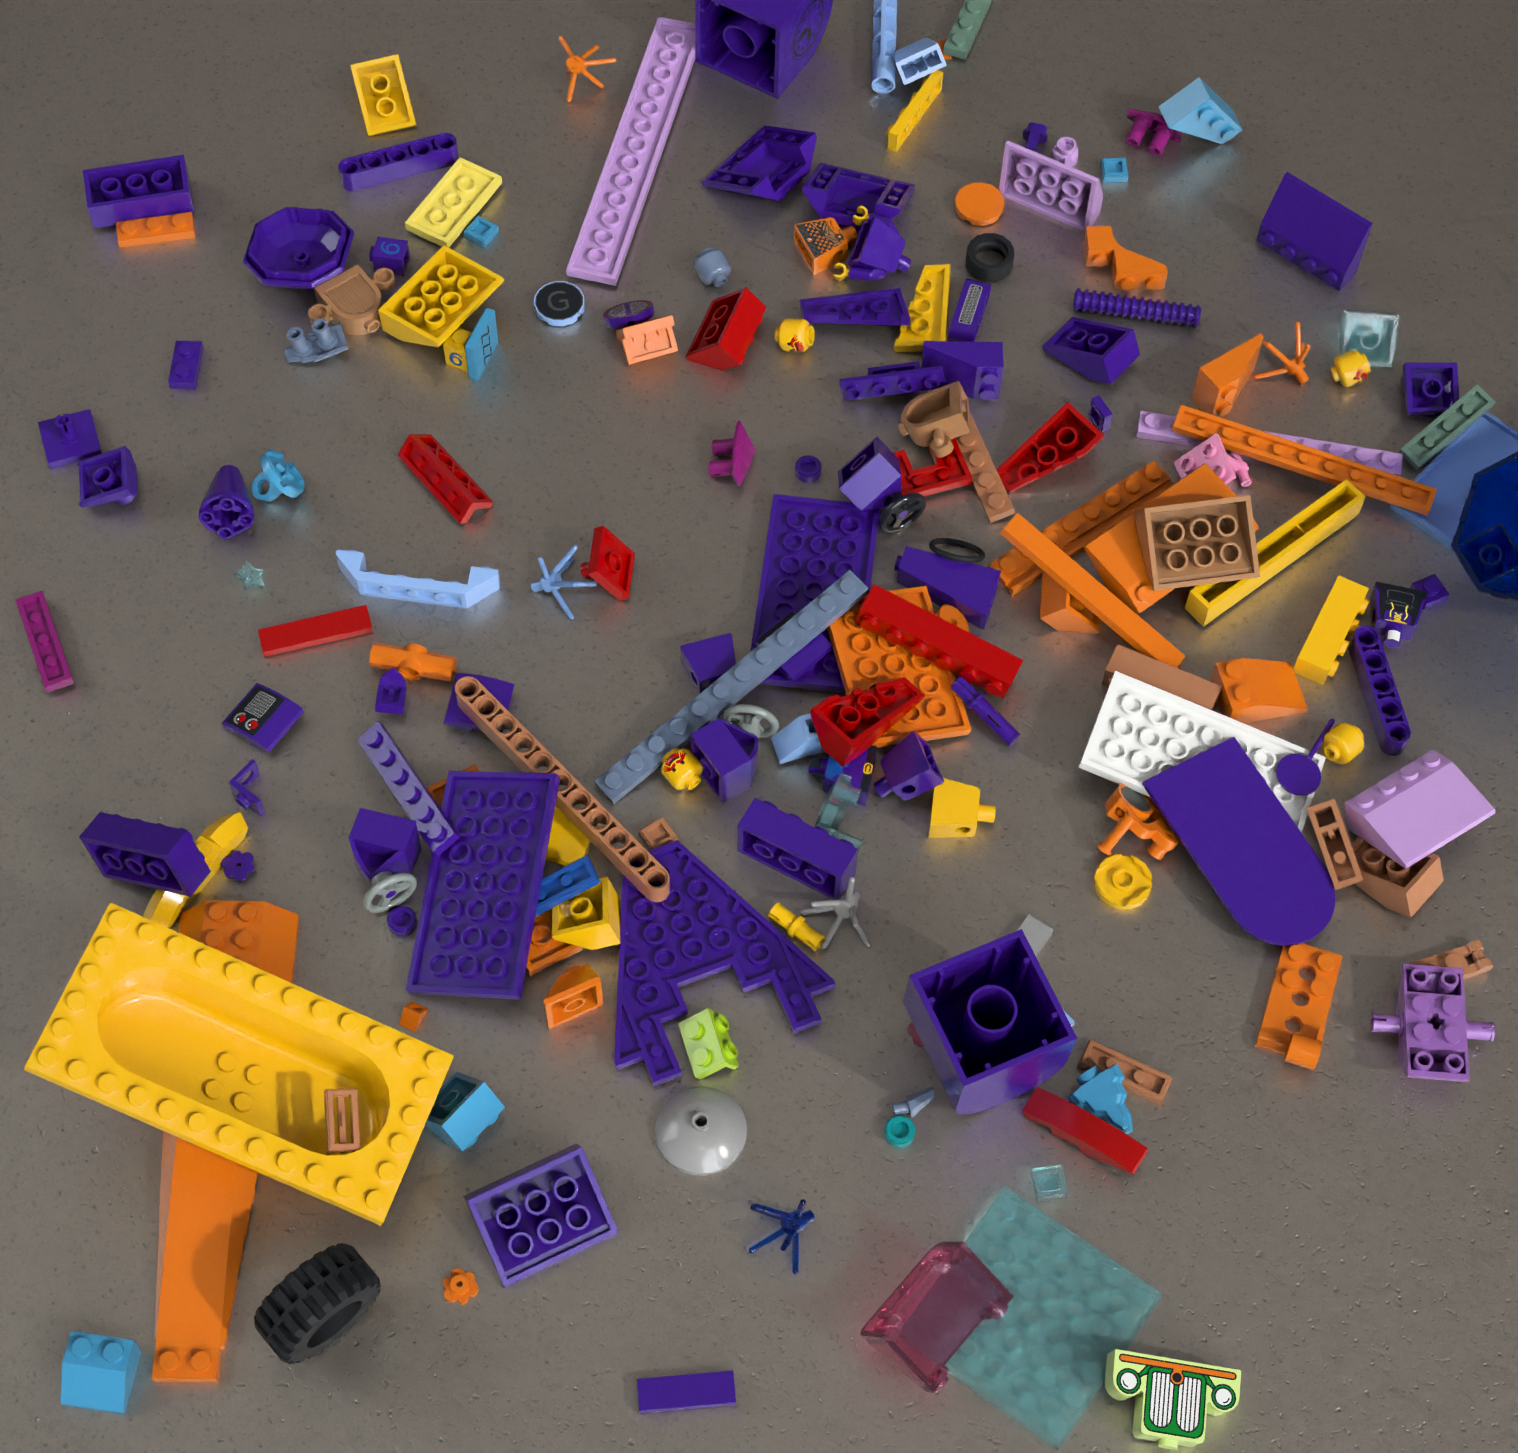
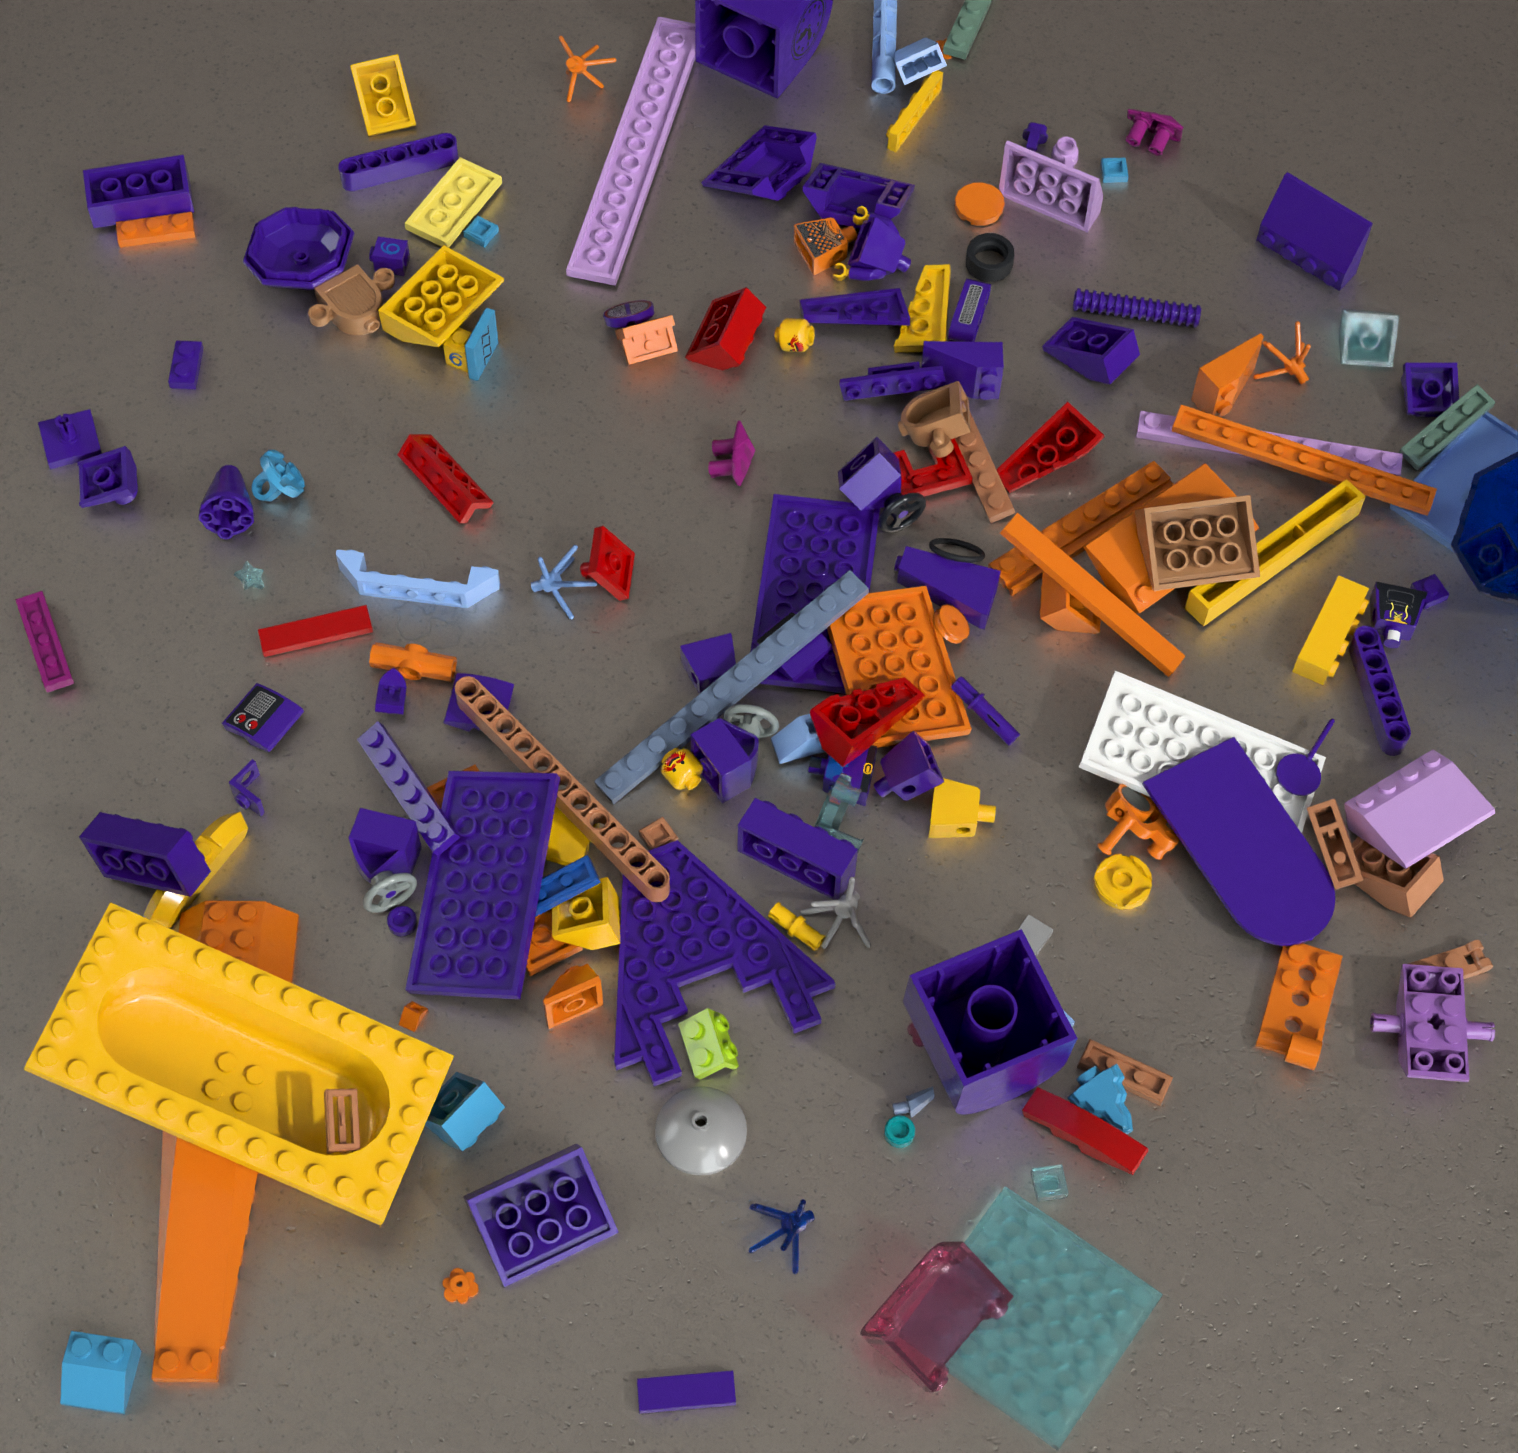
dark purple plant [221,850,255,882] -> none
black tyre [254,1243,381,1364] -> none
sand blue connector [284,318,349,363] -> none
black tile [534,281,585,326] -> none
sand blue head [694,247,731,287] -> none
dark purple tile [795,455,822,483] -> none
red brick [855,584,1024,699] -> none
orange arch [1083,226,1168,290] -> none
dark purple tile [1088,395,1113,433] -> none
nougat brick [1102,644,1222,711] -> none
brick [1105,1349,1241,1449] -> none
dark azure wedge [1158,77,1243,144] -> none
bright pink plate [1174,433,1252,487] -> none
orange slope [1210,658,1308,724] -> none
yellow head [1322,723,1364,765] -> none
yellow head [1330,350,1371,387] -> none

